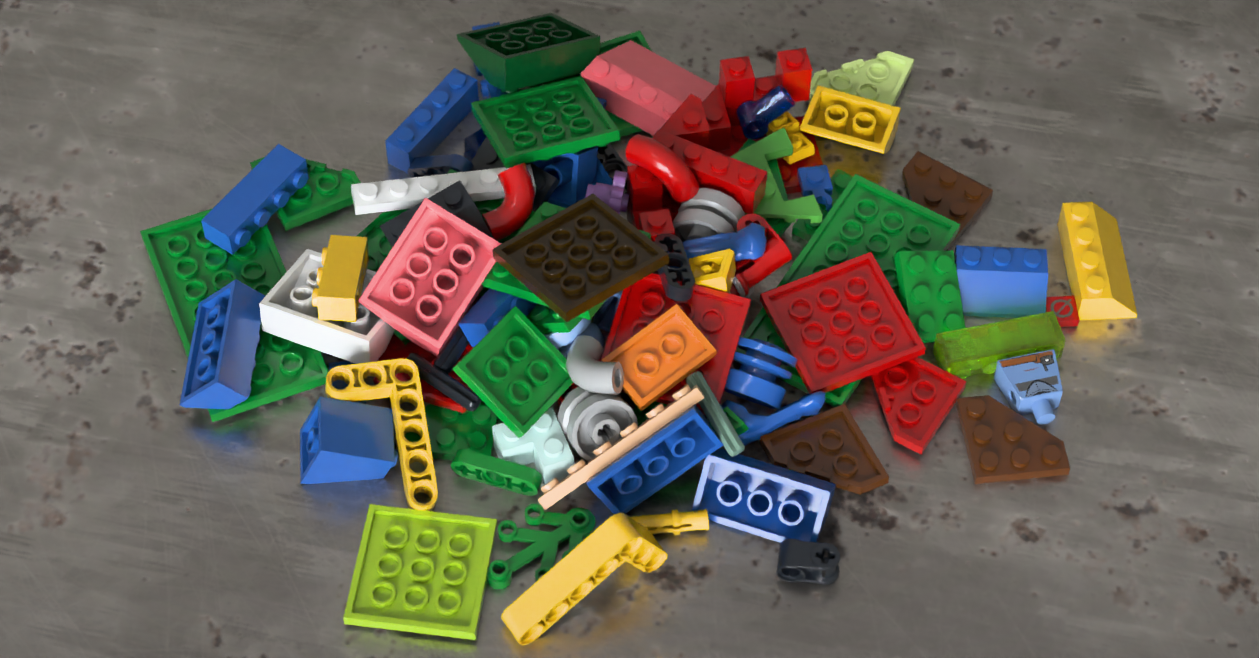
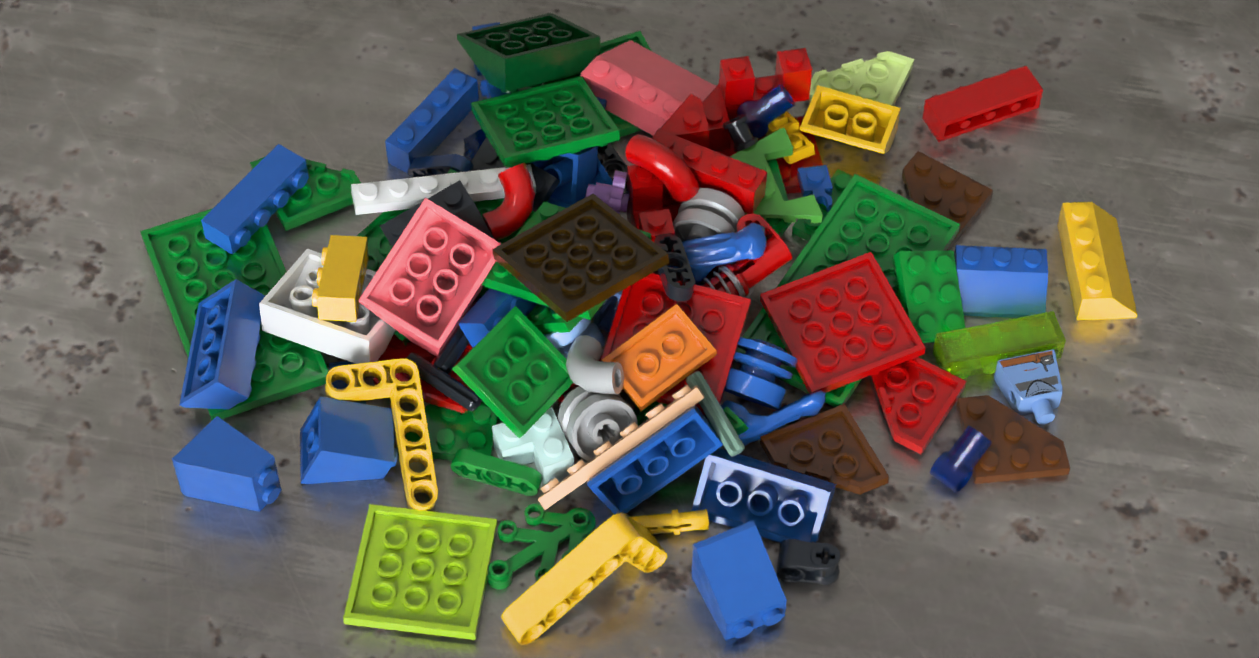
yellow slope [689,249,736,293] -> none
red tile [1045,295,1080,328] -> none
none -> blue slope [172,416,282,512]
none -> blue slope [691,521,787,641]
none -> black bush [722,114,758,152]
none -> red brick [922,65,1043,142]
none -> clear blue piece [930,425,992,493]

